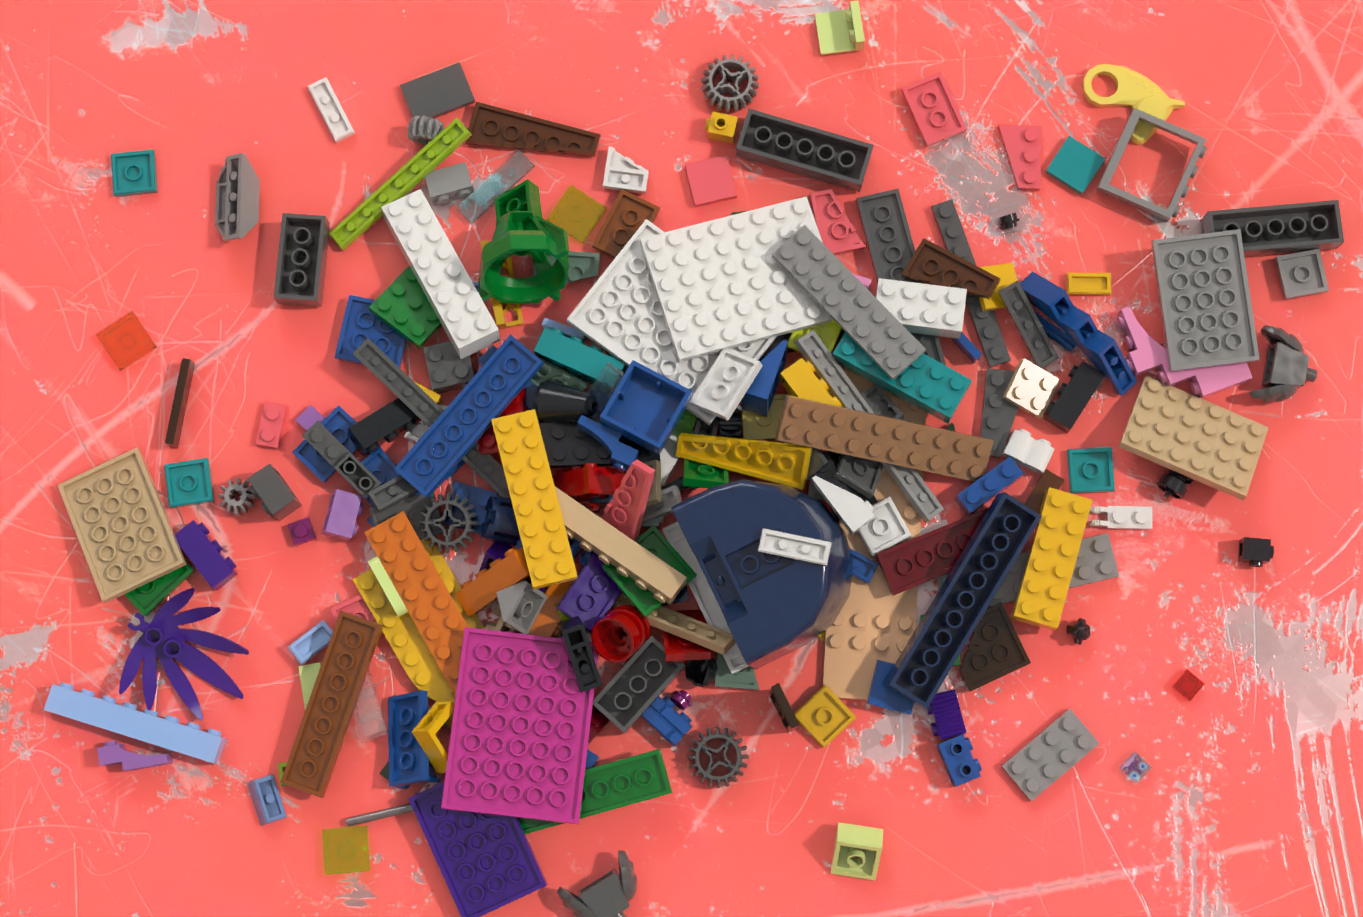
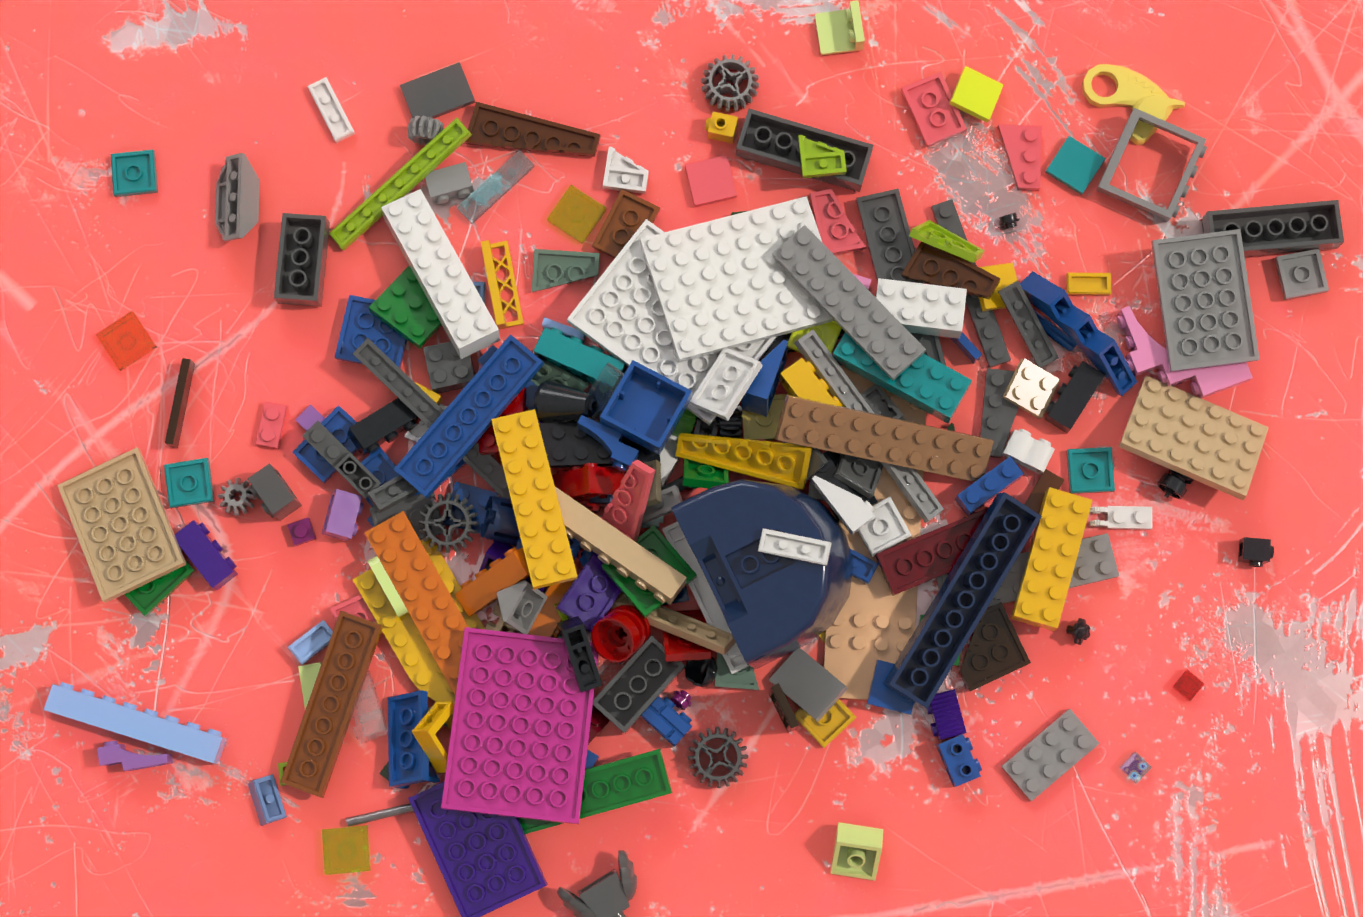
dark purple plant [119,588,249,721] -> none
green plate [478,179,569,303] -> none
dark grey torso [1249,325,1317,402] -> none
none -> light grey tile [769,648,848,722]
none -> lime wing [798,135,847,178]
none -> lime wing [909,220,985,263]
none -> neon yellow tile [949,66,1004,123]

